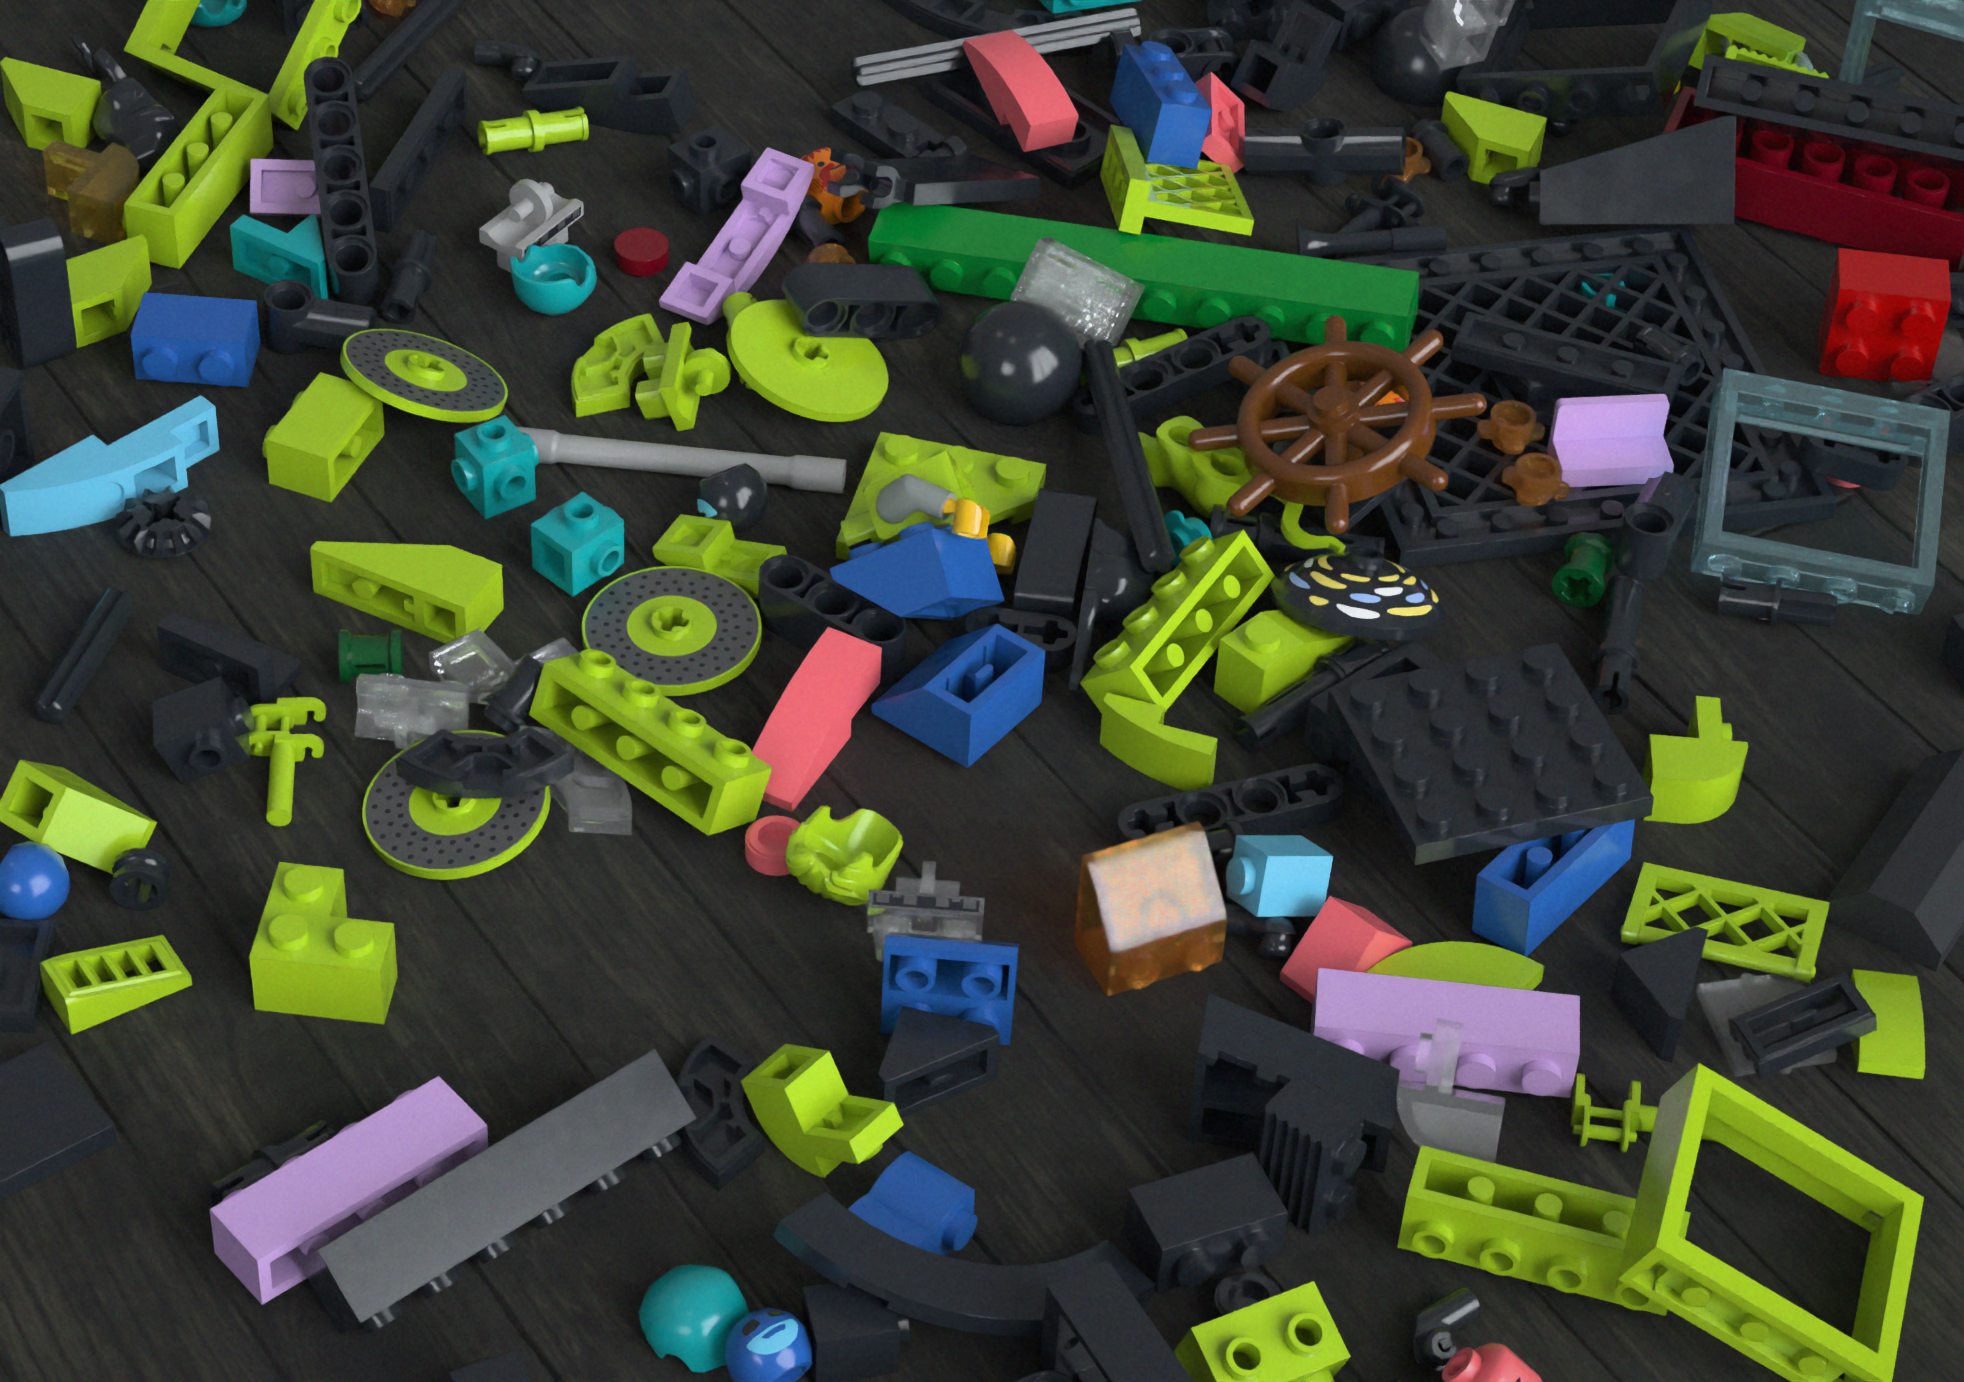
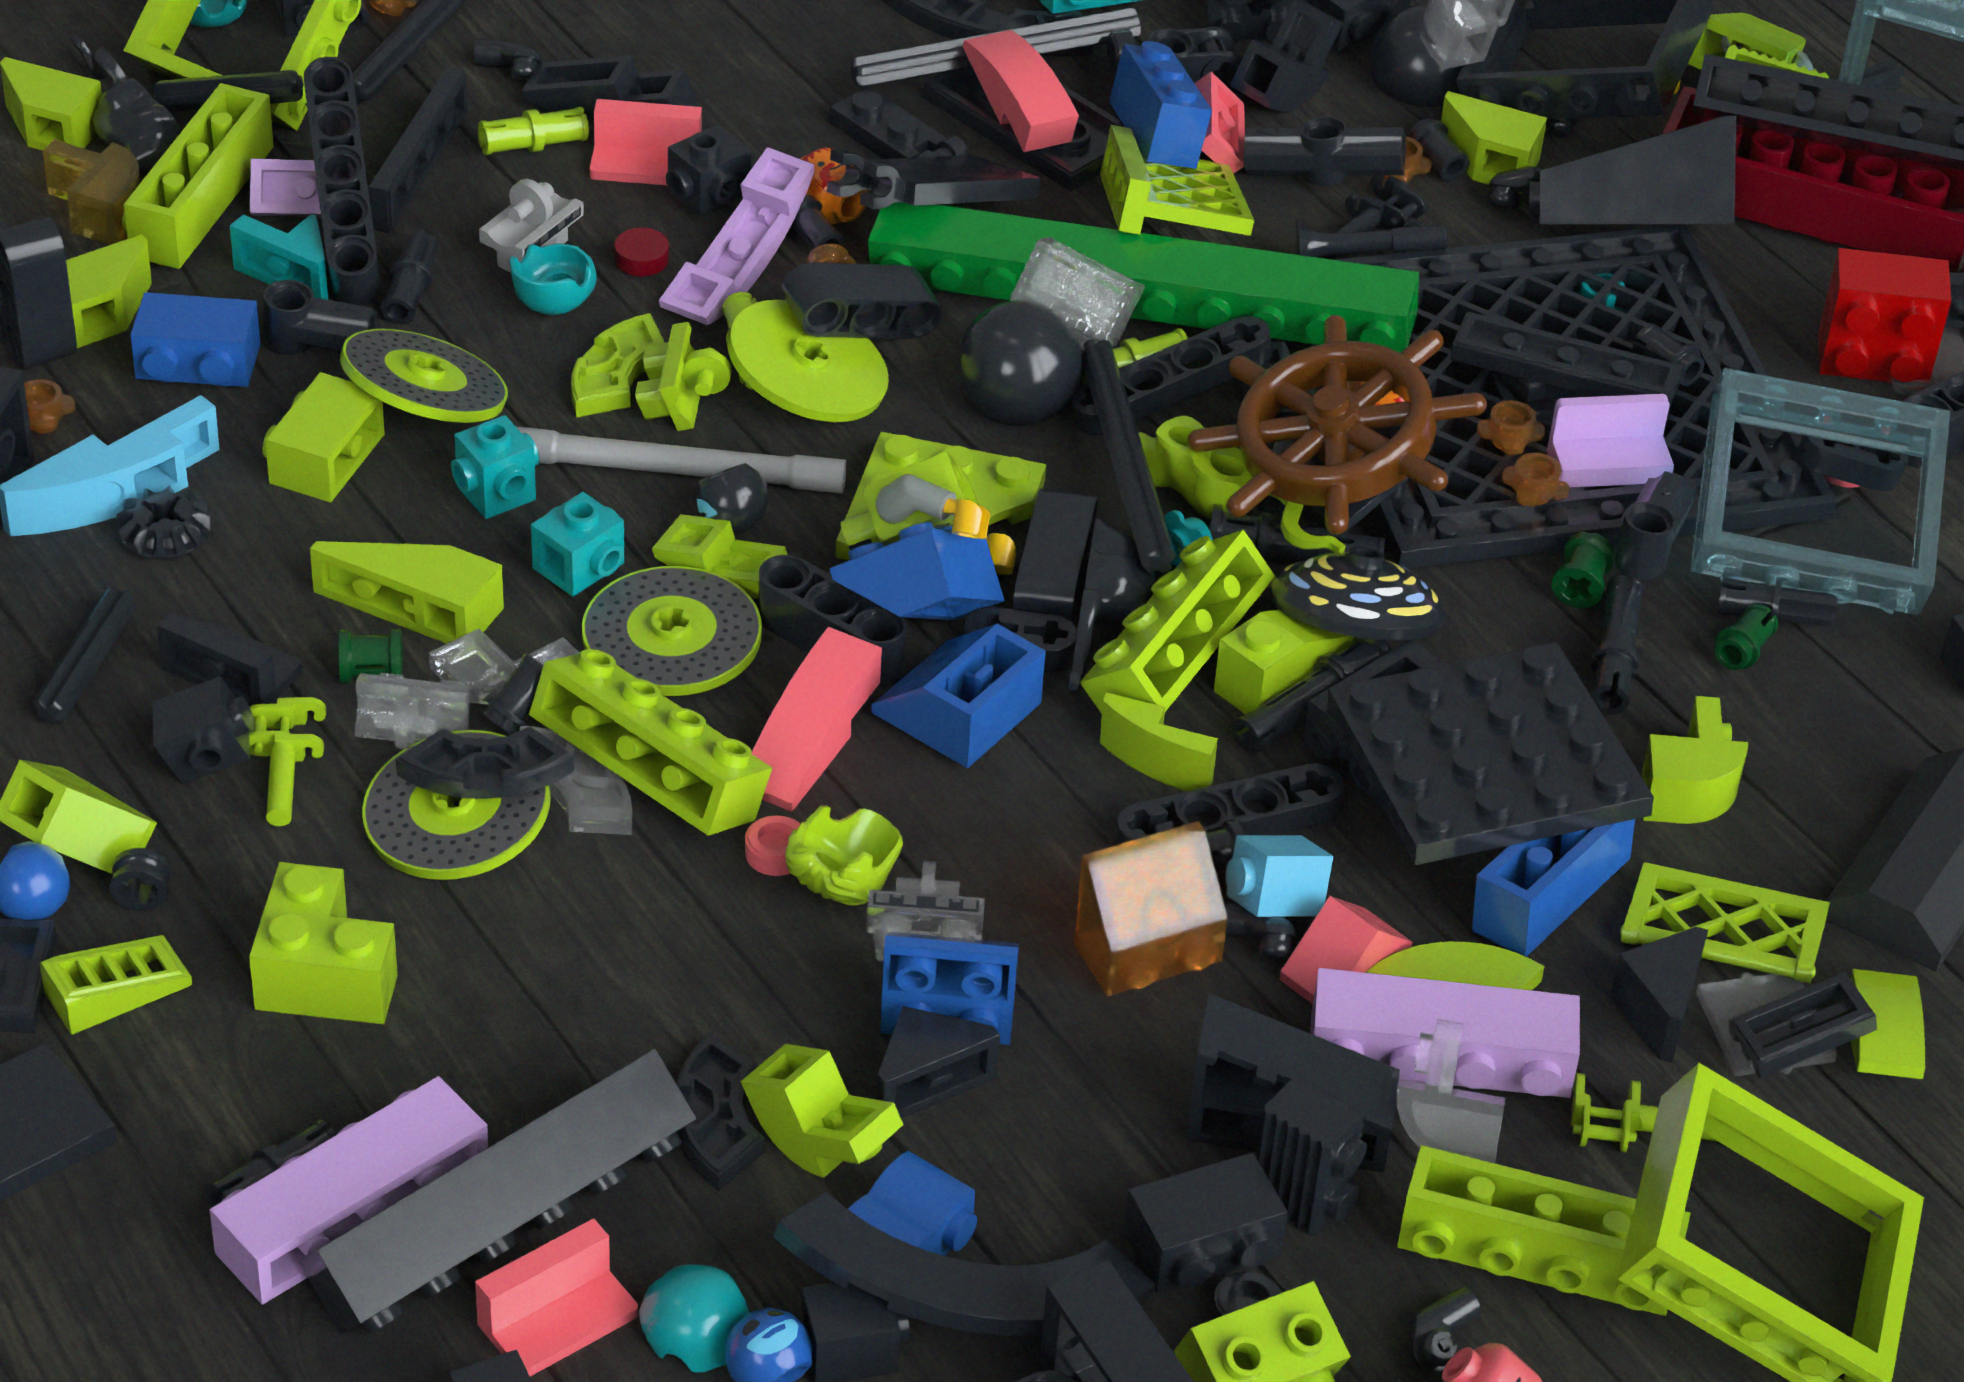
none -> clear orange plate [24,379,75,433]
none -> black axle [153,70,304,112]
none -> coral panel [475,1218,638,1377]
none -> coral panel [590,99,702,185]
none -> dark green pin [1714,604,1778,670]

